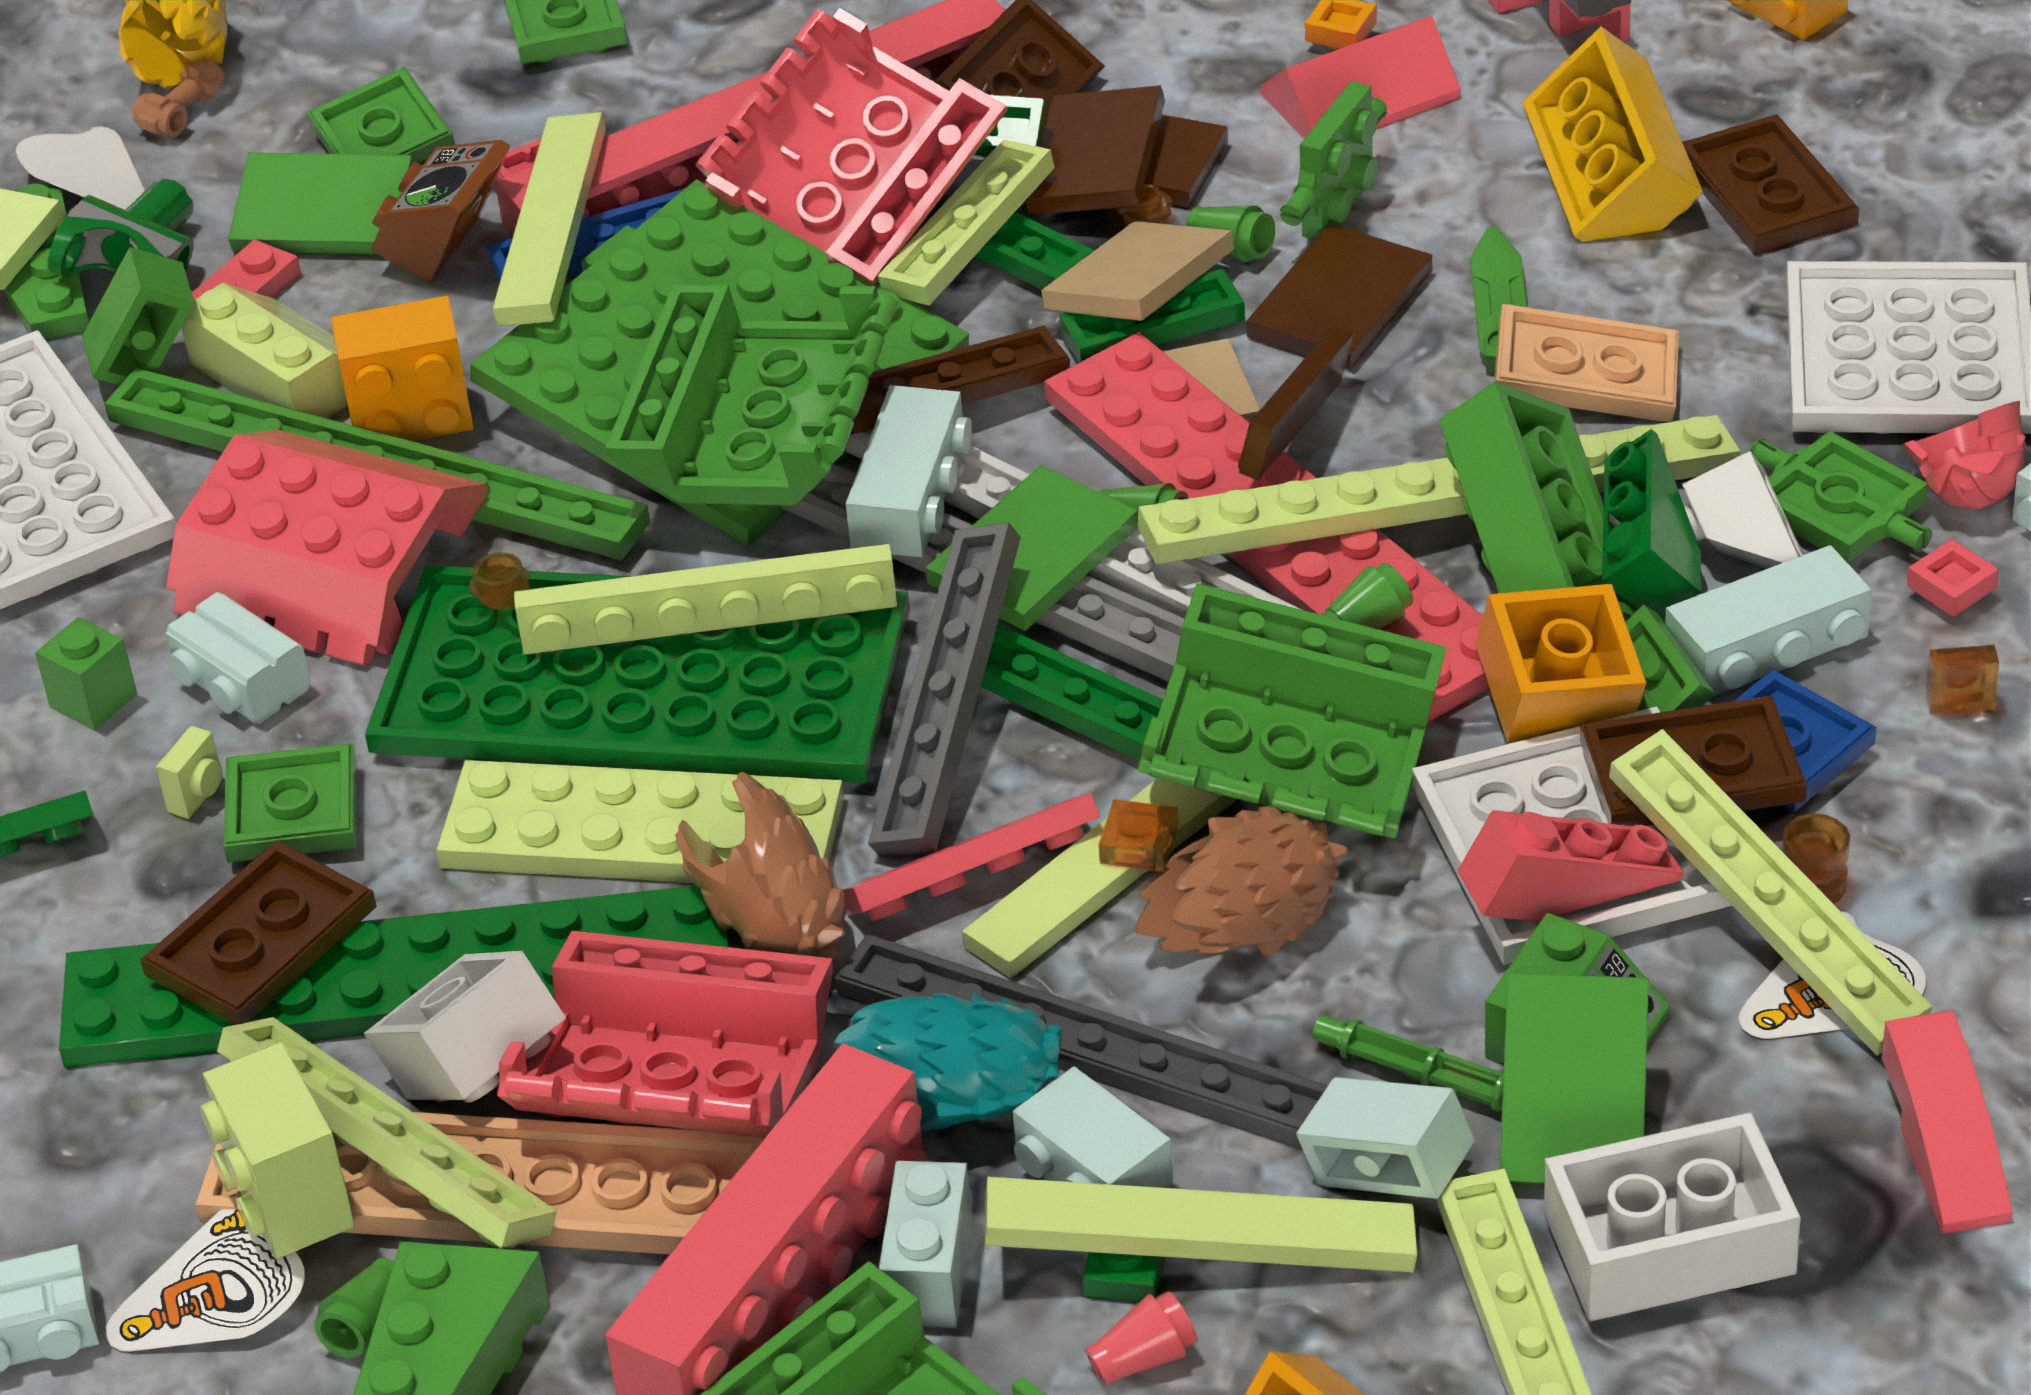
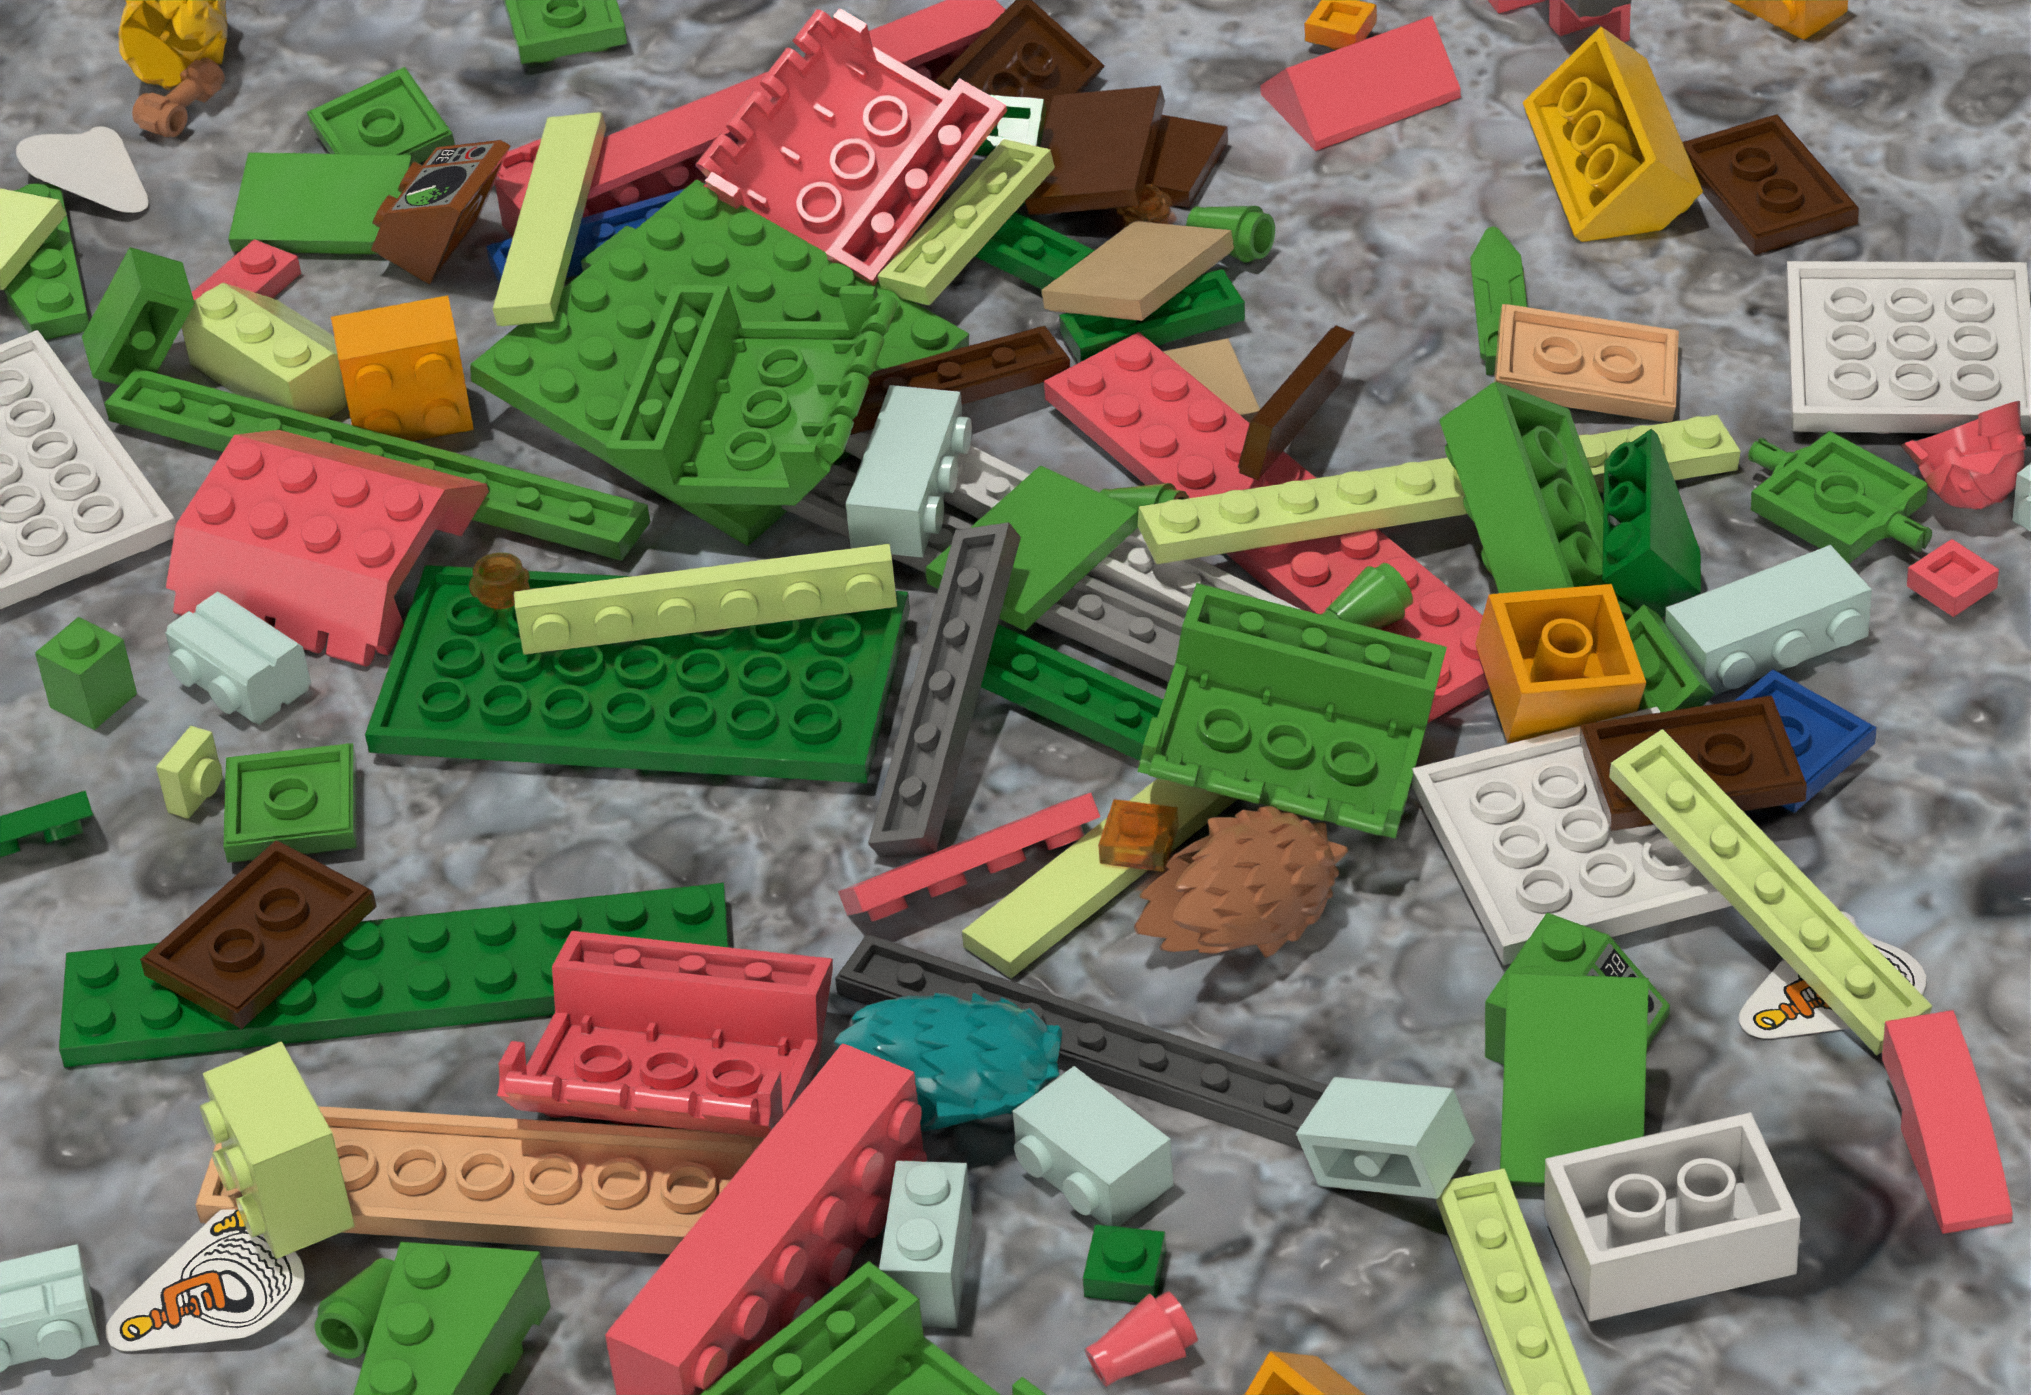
green connector [47,178,194,277] -> none
yellowish green plate [217,1017,557,1249] -> none
white brick [363,951,566,1103] -> none
yellowish green plate [436,760,844,883] -> none
nougat head [675,772,847,960] -> none
yellowish green tile [985,1177,1417,1272] -> none
reddish brown tile [1246,223,1432,370] -> none
bright green plate [1280,81,1388,240] -> none
bright green piece [1312,1014,1504,1112] -> none
coral slope [1457,810,1684,922] -> none
white slope [1682,451,1804,569] -> none
clear orange wheel [1782,813,1850,904] -> none
clear orange plate [1926,645,1999,714] -> none

